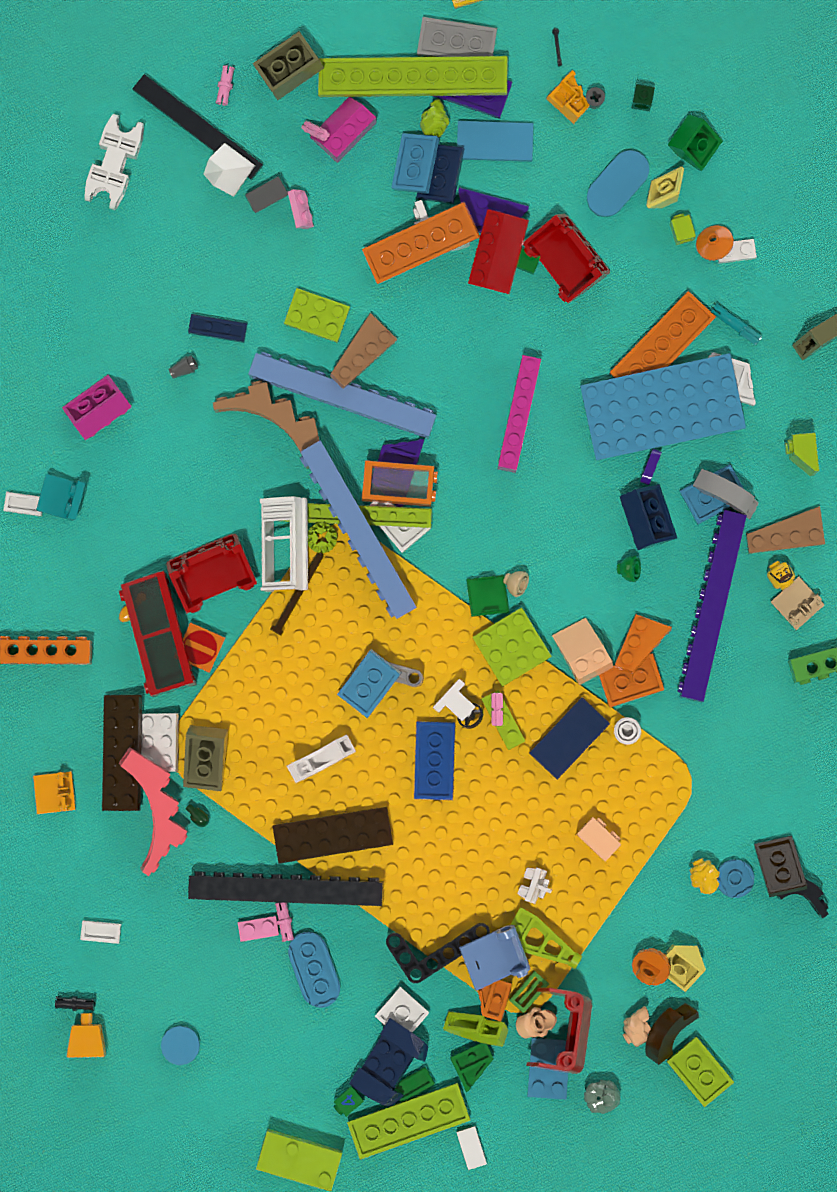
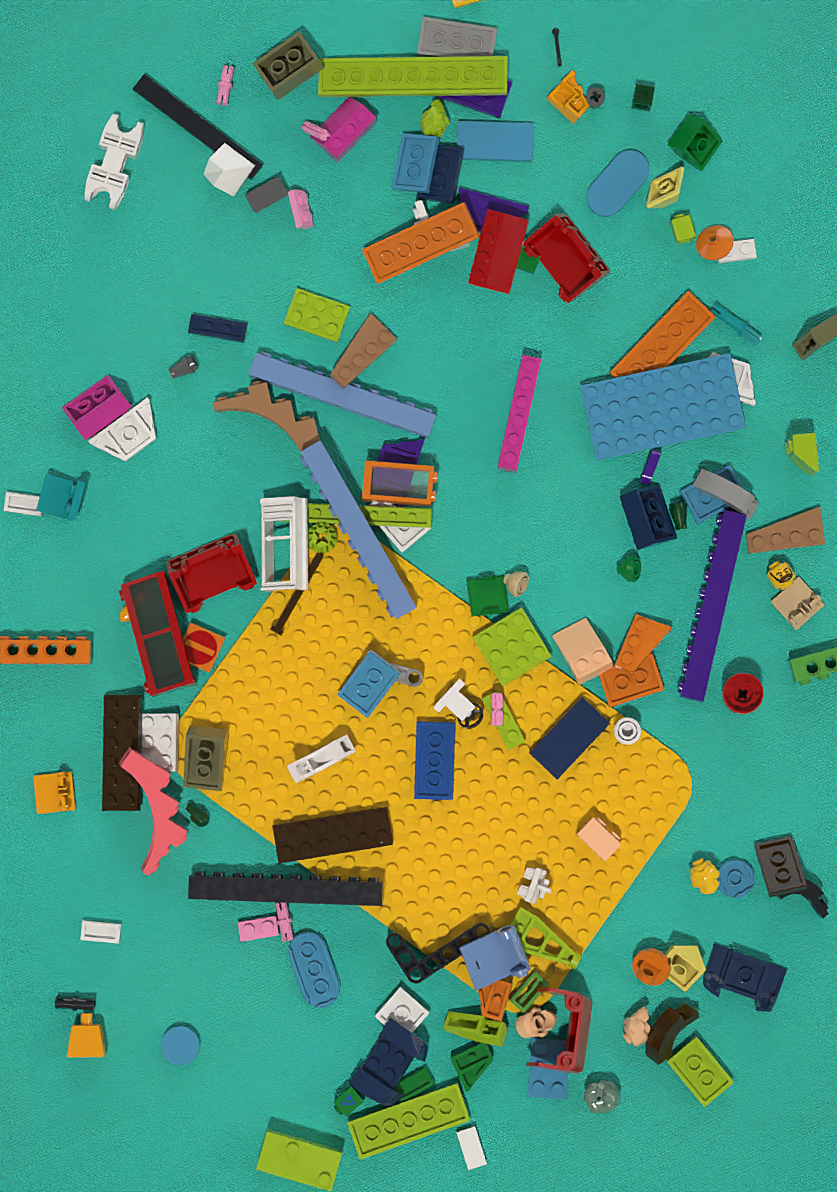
none -> white wing [88,398,156,462]
none -> dark green cone [669,501,687,530]
none -> dark blue piece [703,943,787,1012]
none -> red wheel [722,673,764,715]

